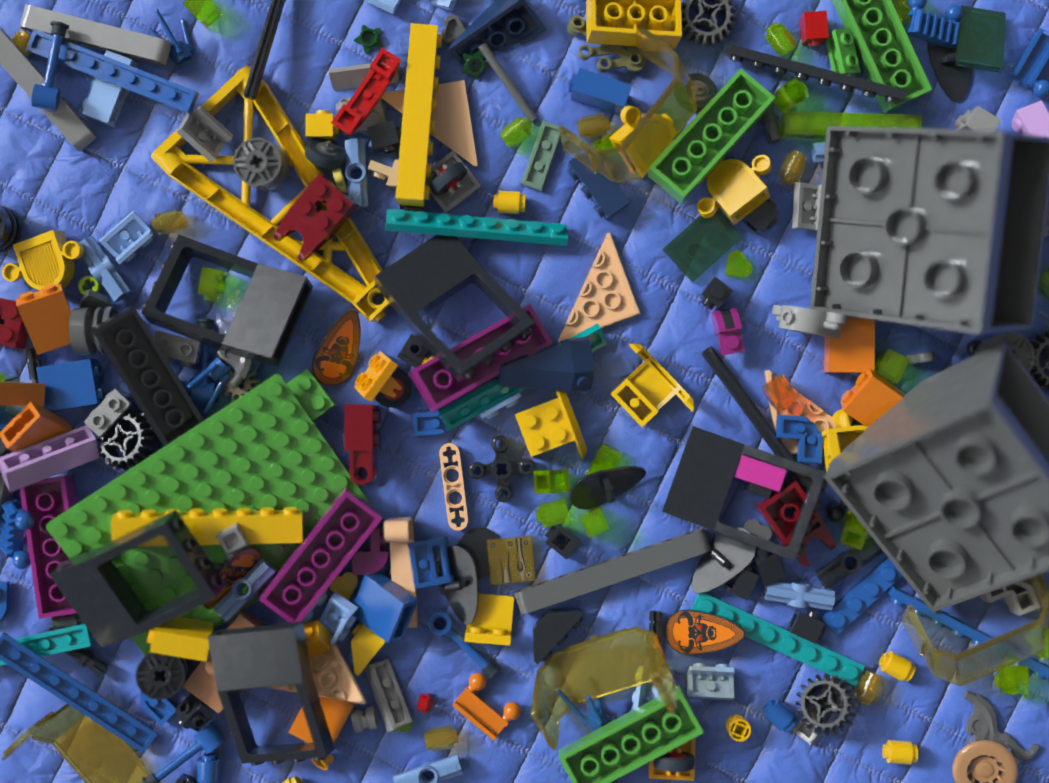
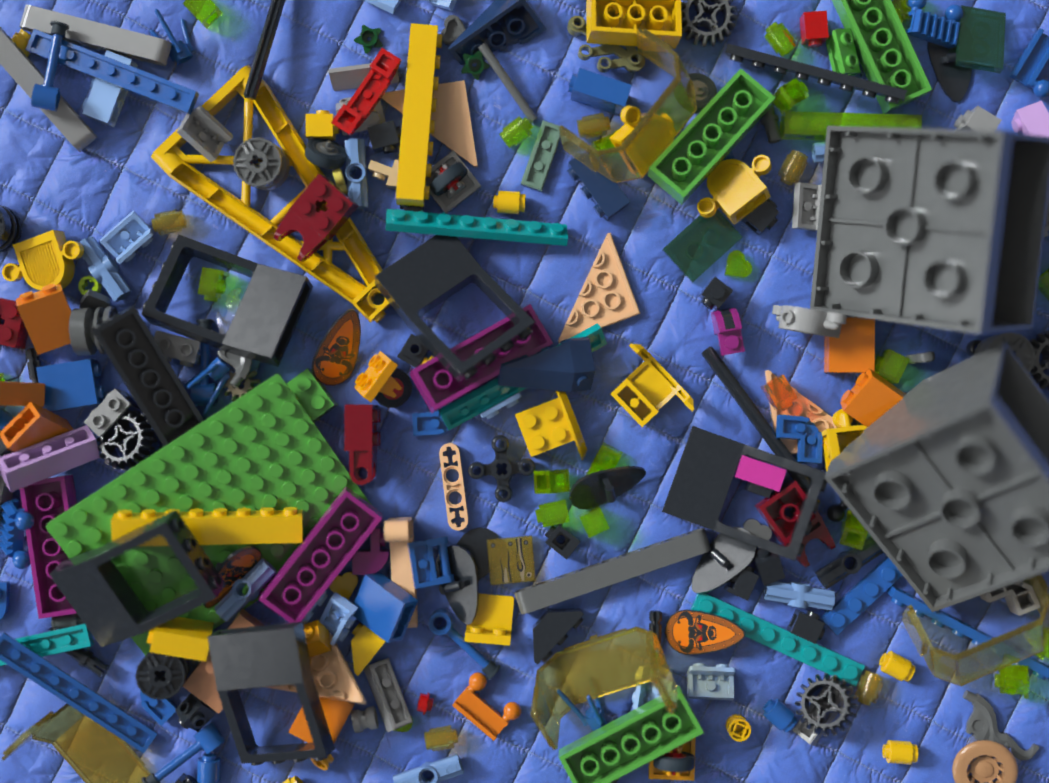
light grey tile [216,523,248,555] -> none

